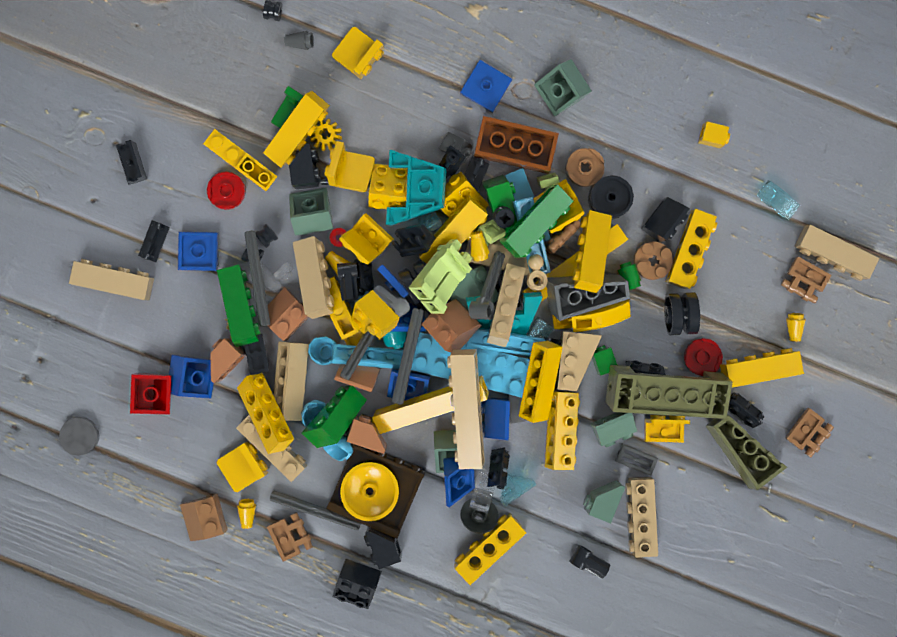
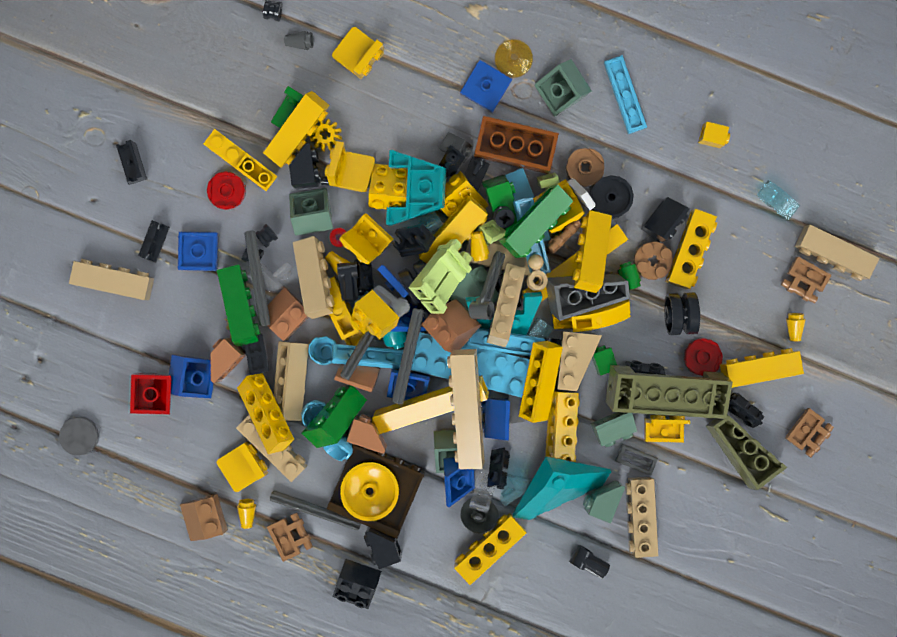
none -> clear yellow dish [495,39,533,78]
none -> teal slope [512,457,612,520]
none -> white tile [568,178,595,210]
none -> medium azure tile [604,55,647,134]

